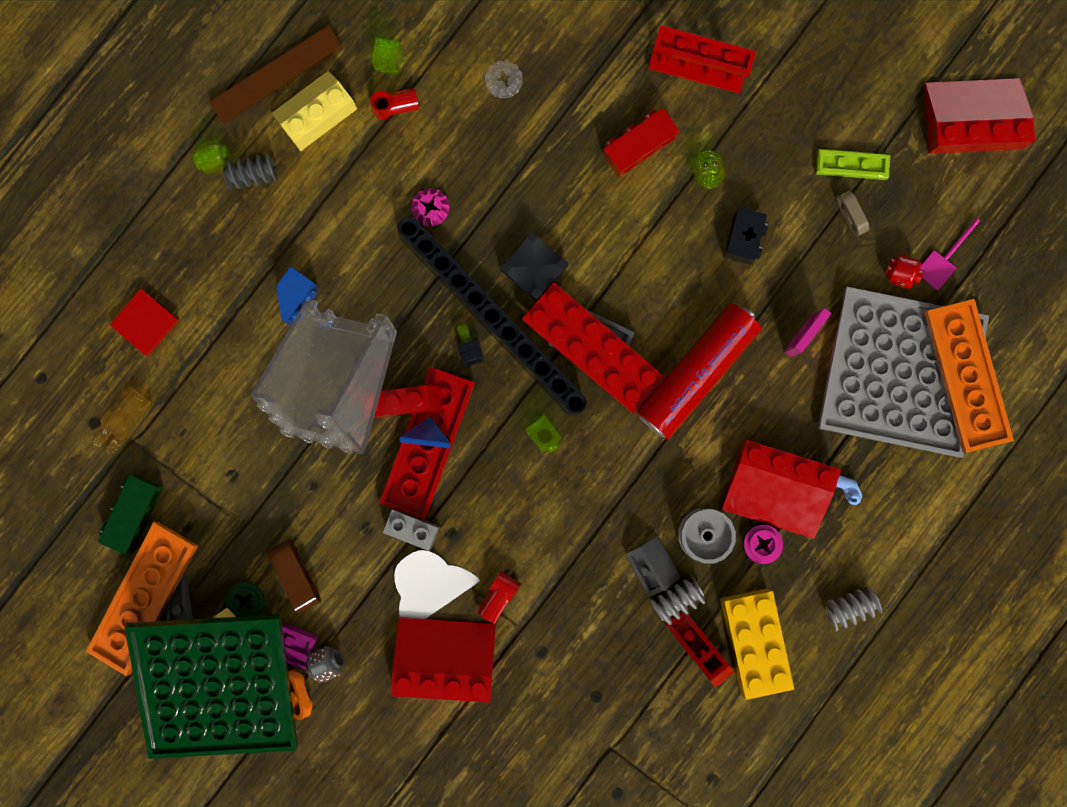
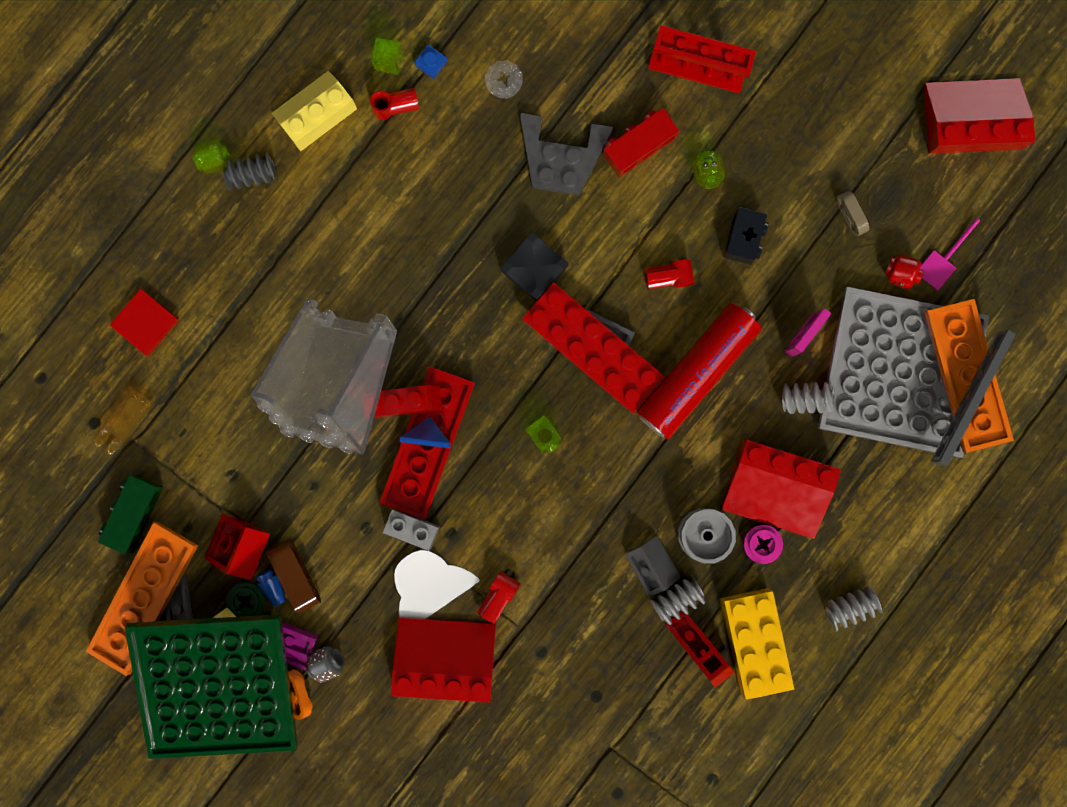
reddish brown tile [209,25,343,124] -> none
blue slope [276,267,318,326] -> none
black beam [398,217,587,416] -> none
dark pink gear [411,188,449,226] -> none
black piece [457,324,485,368] -> none
lime tile [815,149,890,180] -> none
light blue arm [836,476,862,505] -> none
none -> red slope [204,513,270,580]
none -> blue cone [255,568,286,607]
none -> blue plate [414,44,448,80]
none -> flat silver wing [520,113,613,196]
none -> red piece [645,259,695,290]
none -> light grey piece [782,382,836,414]
none -> dark grey tile [931,330,1016,466]

